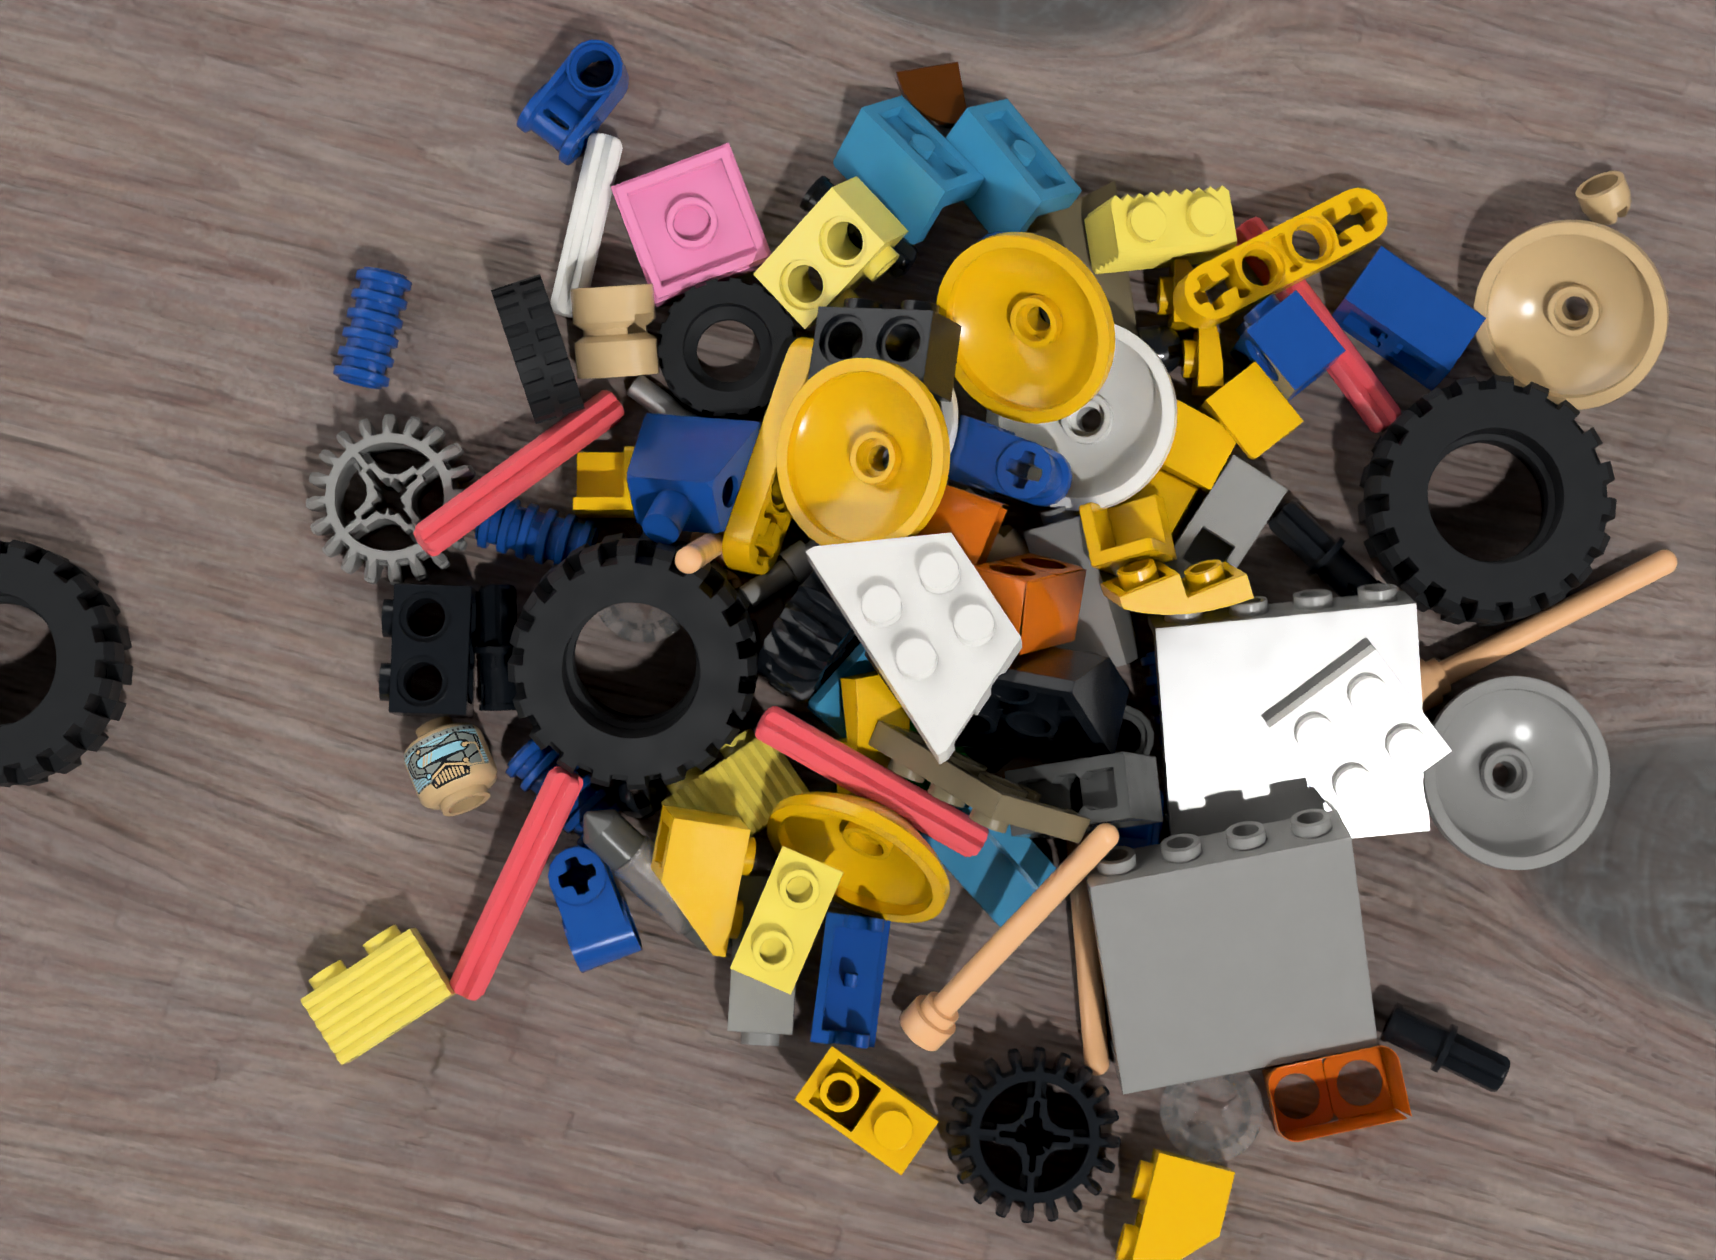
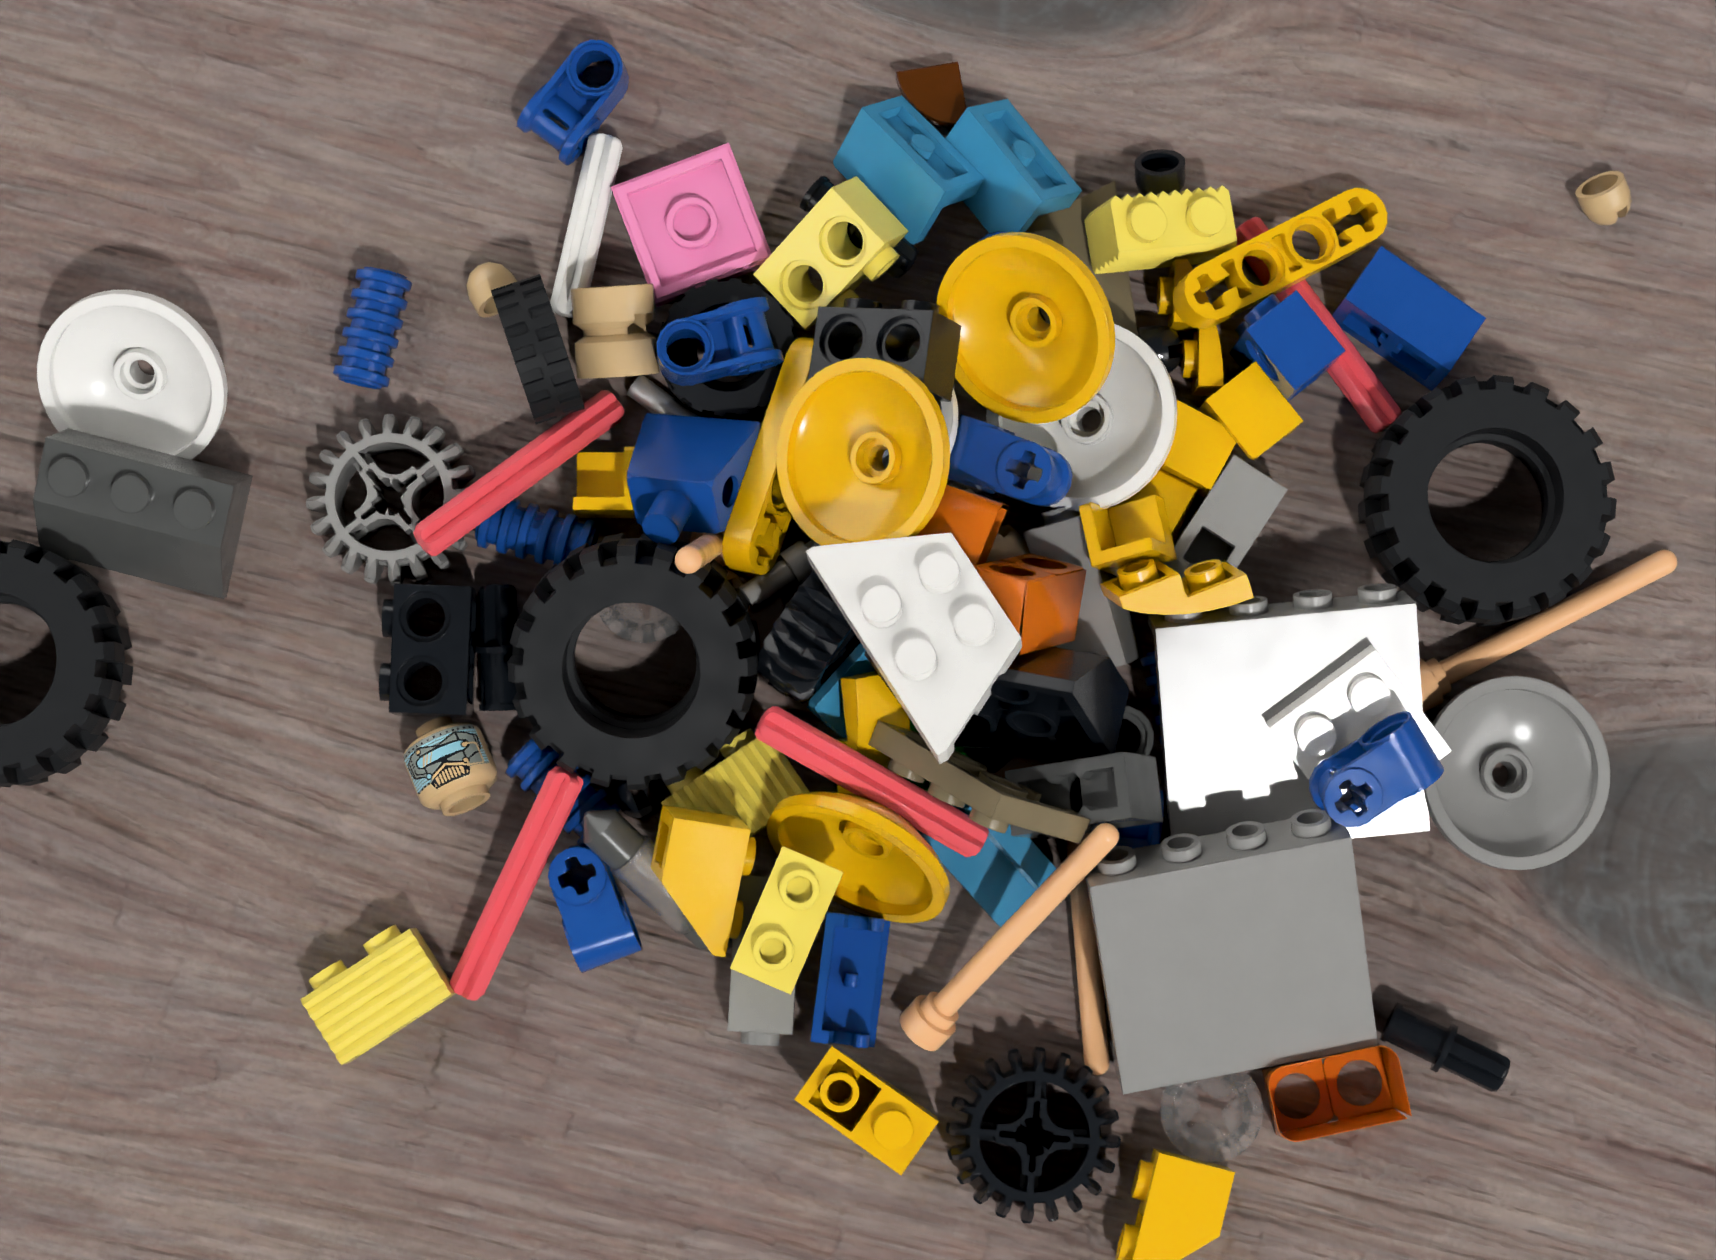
black axle [1268,501,1382,597] -> none
tan dish [1474,220,1669,410] -> none
none -> dark grey slope [33,428,253,599]
none -> white dish [37,290,228,460]
none -> tan hinge [467,262,518,318]
none -> blue piece [657,297,784,386]
none -> black hinge [1135,149,1186,196]
none -> blue piece [1309,711,1444,827]

